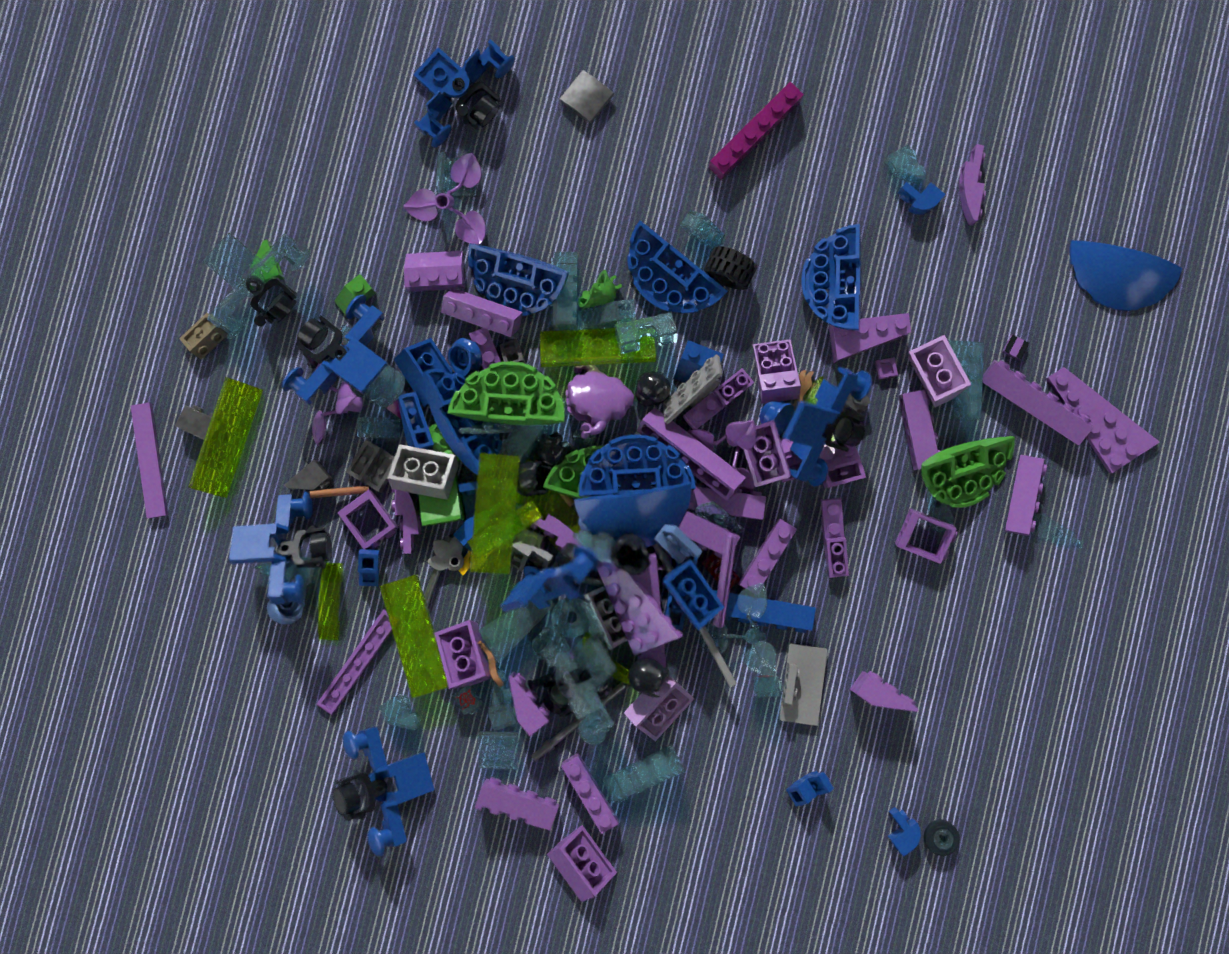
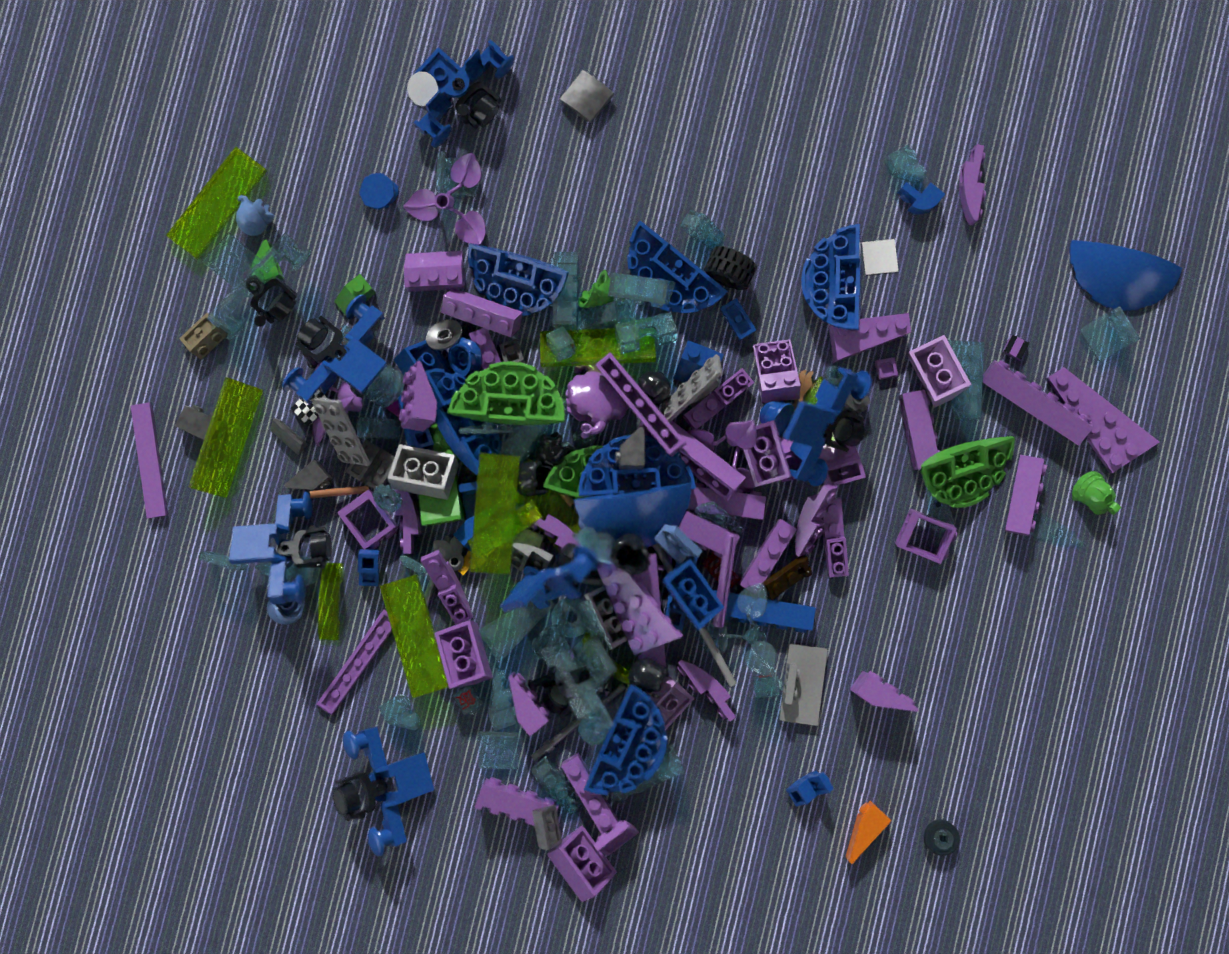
medium nougat hair [478,641,504,688] -> none
magenta brick [708,81,804,181] -> none
blue brick [888,807,921,857] -> none
none -> clear neon green plate [166,146,267,260]
none -> clear light blue piece [198,551,248,571]
none -> medium blue hair [236,195,275,236]
none -> flat silver slope [271,418,307,455]
none -> sticker [291,389,328,426]
none -> light grey bracket [311,398,370,466]
none -> blue hat [359,173,398,210]
none -> clear light blue gear [373,484,403,512]
none -> medium lavender slope [399,361,437,432]
none -> clear light blue gear [399,555,428,575]
none -> white sticker [407,72,438,106]
none -> medium lavender slope [421,550,473,625]
none -> flat silver dish [426,320,463,351]
none -> clear light blue slope [531,756,584,816]
none -> flat silver slope [532,805,562,850]
none -> clear light blue brick [546,326,575,361]
none -> clear light blue plate [578,527,598,548]
none -> blue brick [584,685,667,795]
none -> medium lavender plate [594,820,639,856]
none -> medium lavender brick [595,353,687,457]
none -> clear light blue slope [608,272,675,308]
none -> flat silver slope [615,427,645,469]
none -> medium lavender slope [677,659,736,722]
none -> blue plate [720,298,756,341]
none -> dark brown plate [762,555,812,600]
none -> medium lavender slope [795,483,838,556]
none -> clear light blue plate [825,365,844,385]
none -> orange slope [846,801,891,864]
none -> white sticker [862,239,898,275]
none -> bright green helmet [1072,471,1122,516]
none -> clear light blue bracket [1079,306,1140,361]

